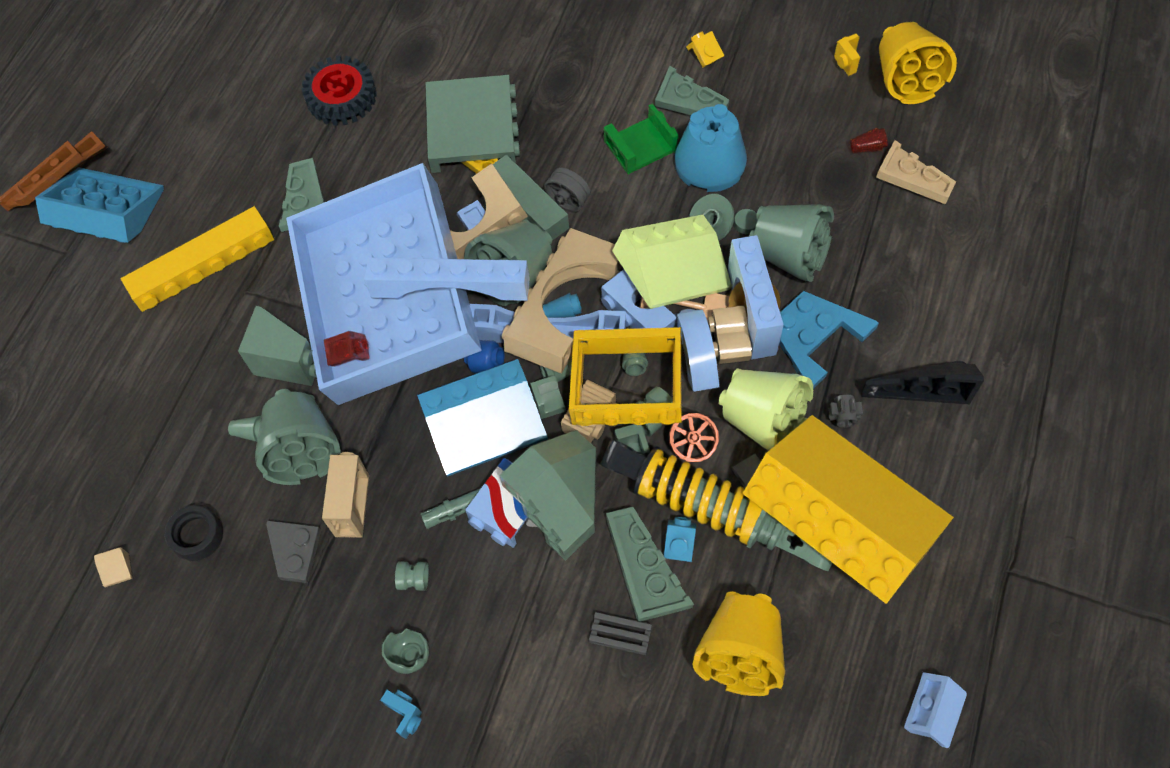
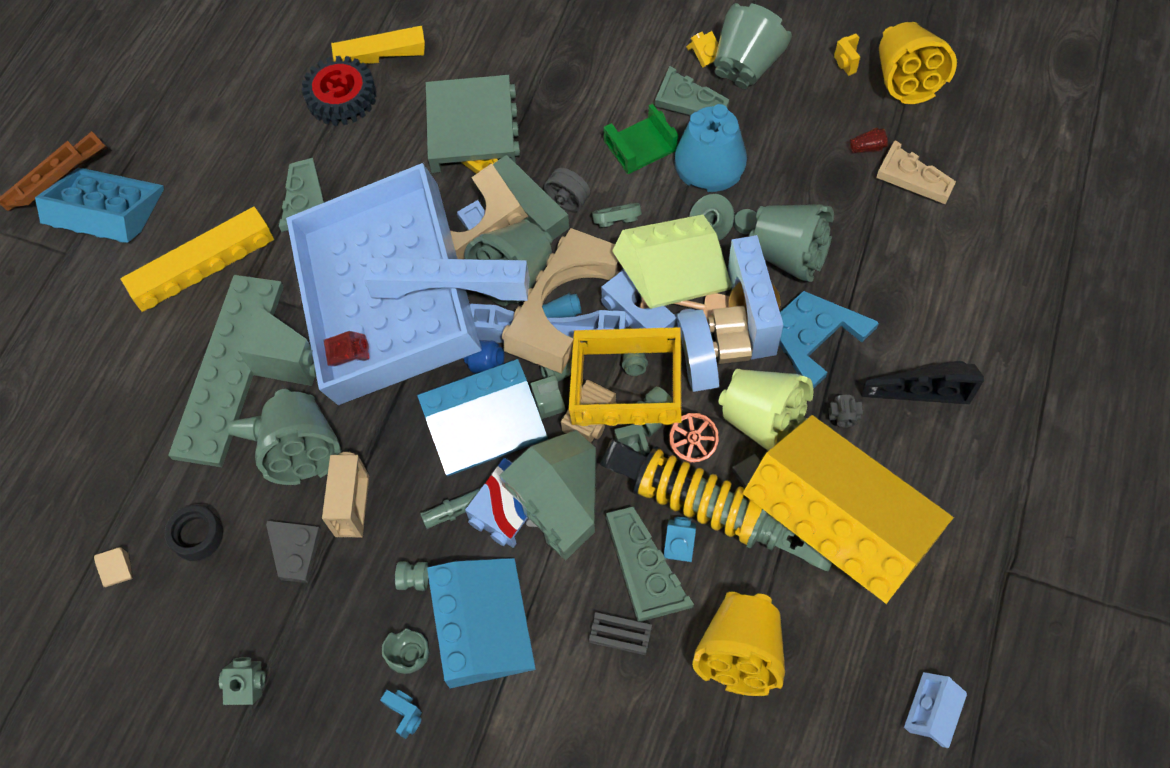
none -> sand green plate [168,275,284,467]
none -> sand green brick [219,657,266,705]
none -> yellow slope [331,26,425,63]
none -> dark azure slope [427,558,536,688]
none -> sand green plate [592,203,642,227]
none -> sand green cone [714,3,792,89]

